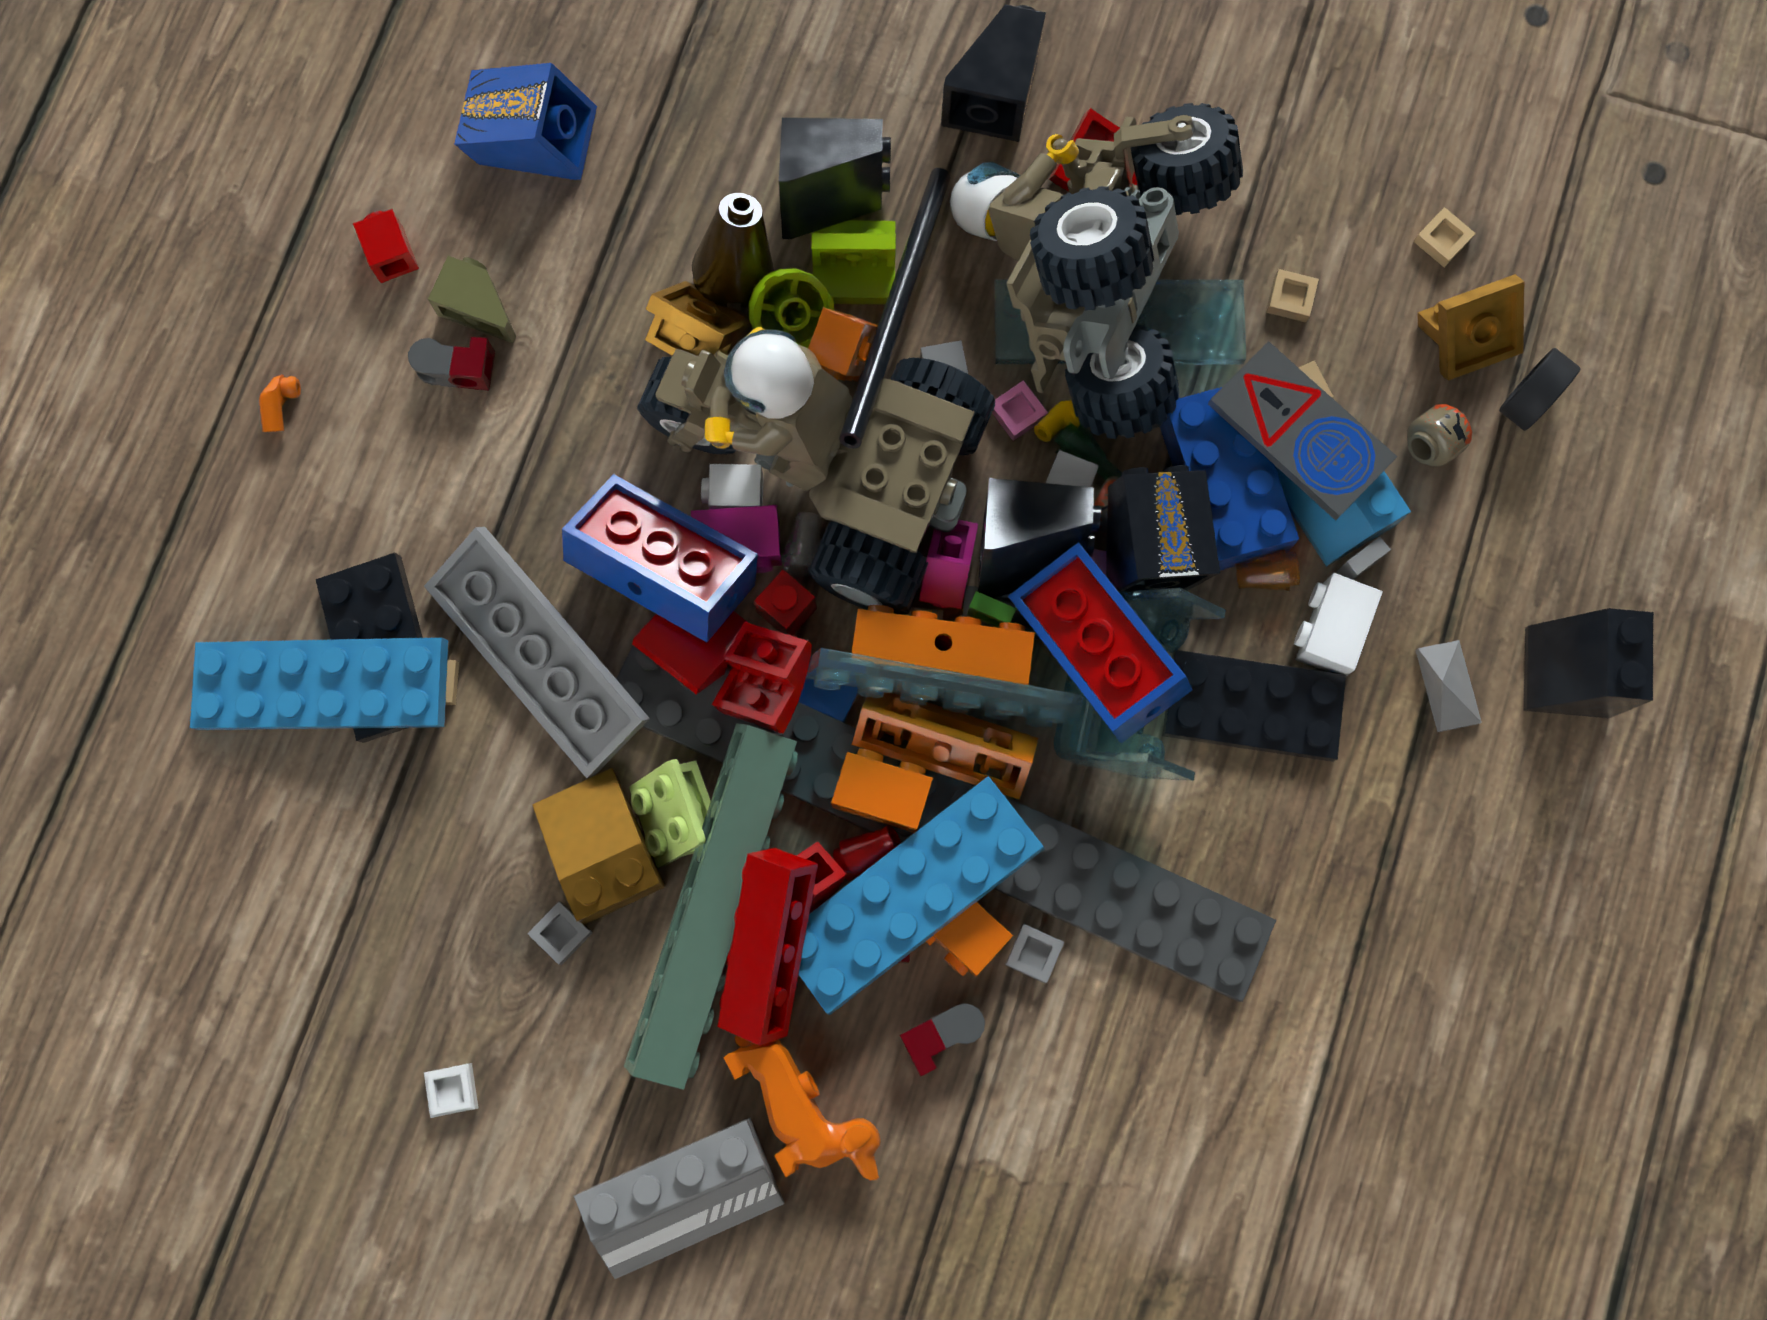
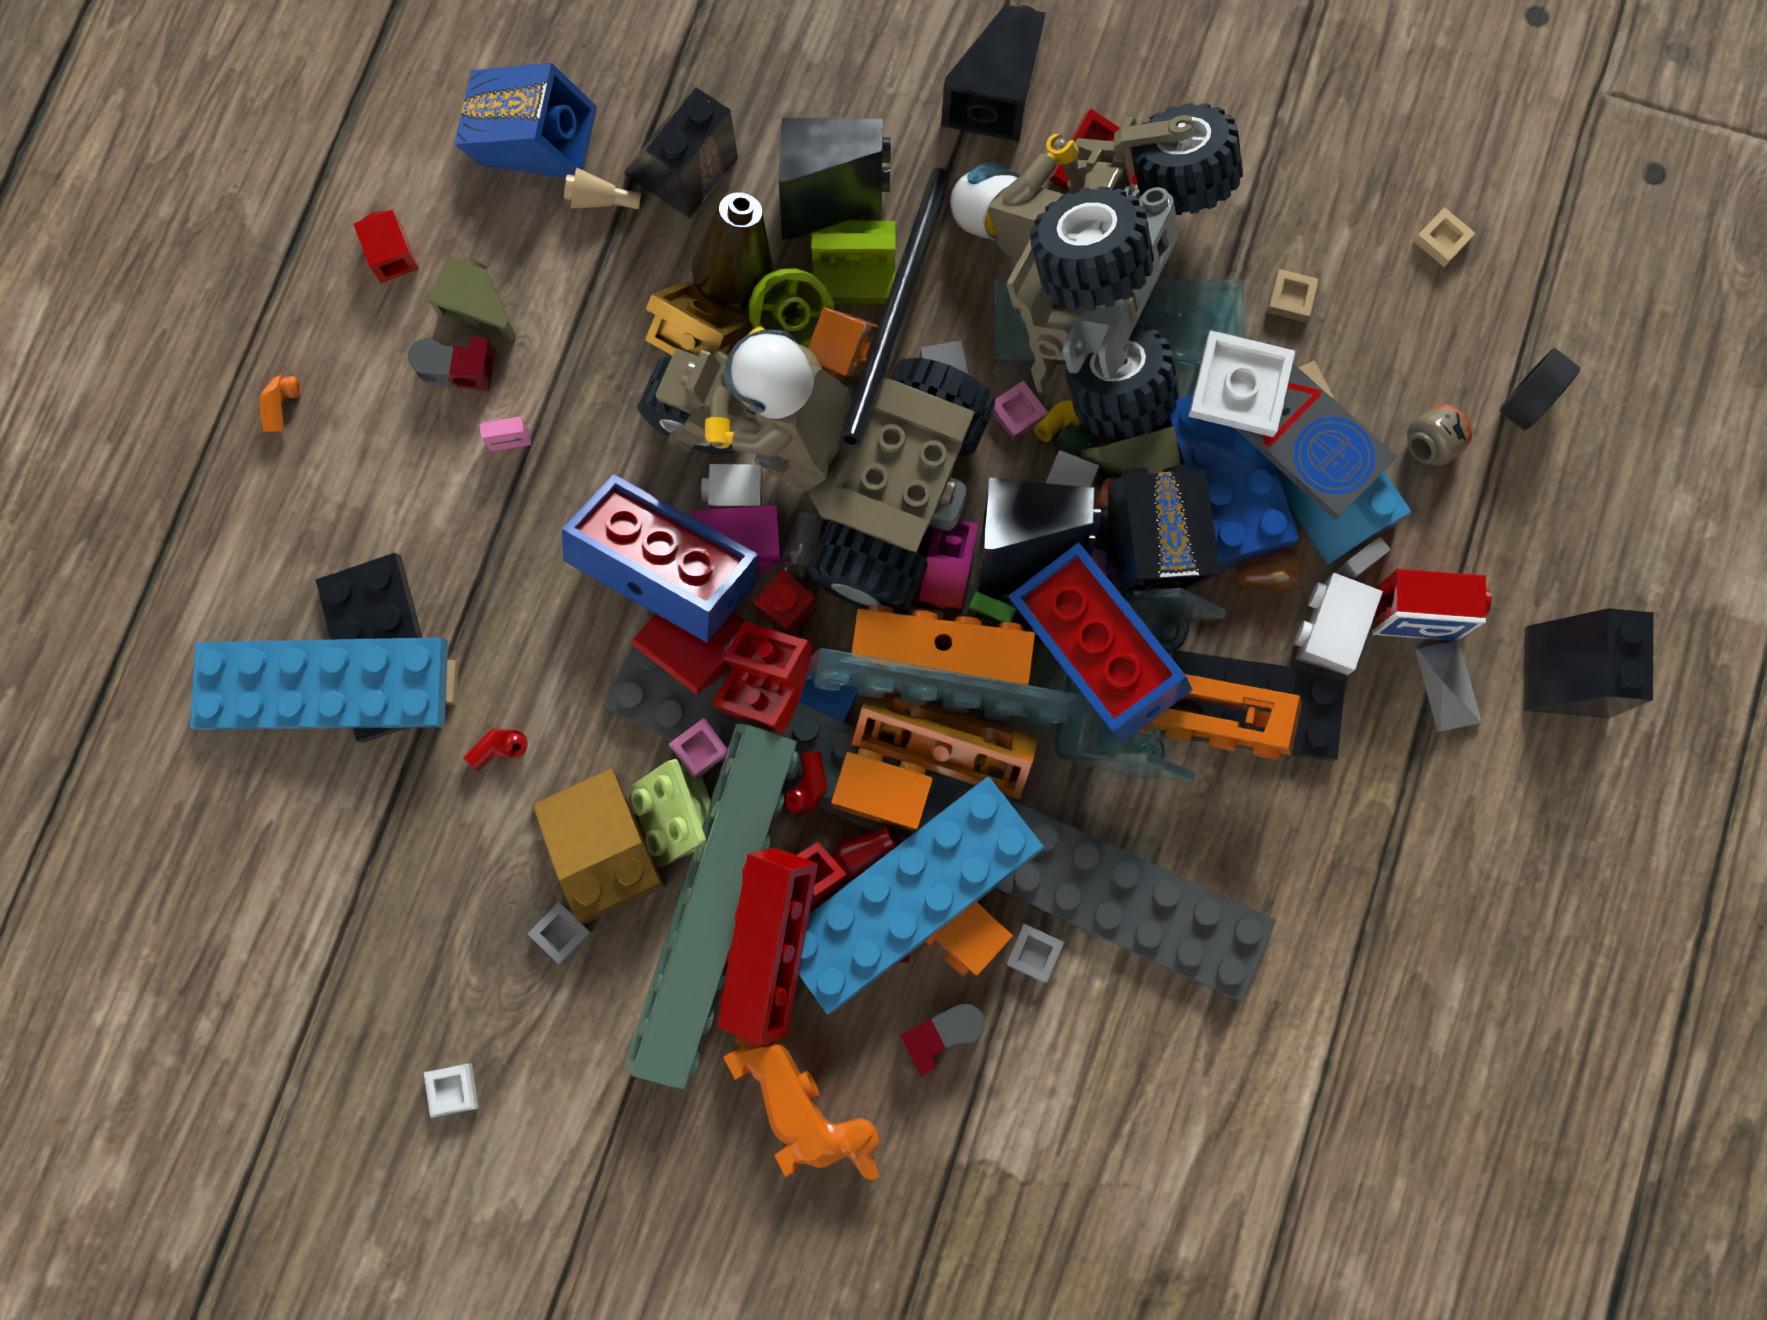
light grey plate [424,527,650,778] -> none
light grey slope [574,1118,785,1279] -> none
pearl gold bracket [1417,274,1525,381] -> none
none -> red arm [463,729,528,772]
none -> bright pink tile [479,416,532,451]
none -> tan cone [564,168,641,209]
none -> black slope [624,87,738,218]
none -> bright pink tile [669,718,728,780]
none -> red arm [784,751,828,815]
none -> olive slope [1080,426,1183,478]
none -> orange brick [1137,674,1302,760]
none -> white plate [1188,330,1295,437]
none -> red piece [1372,568,1492,641]

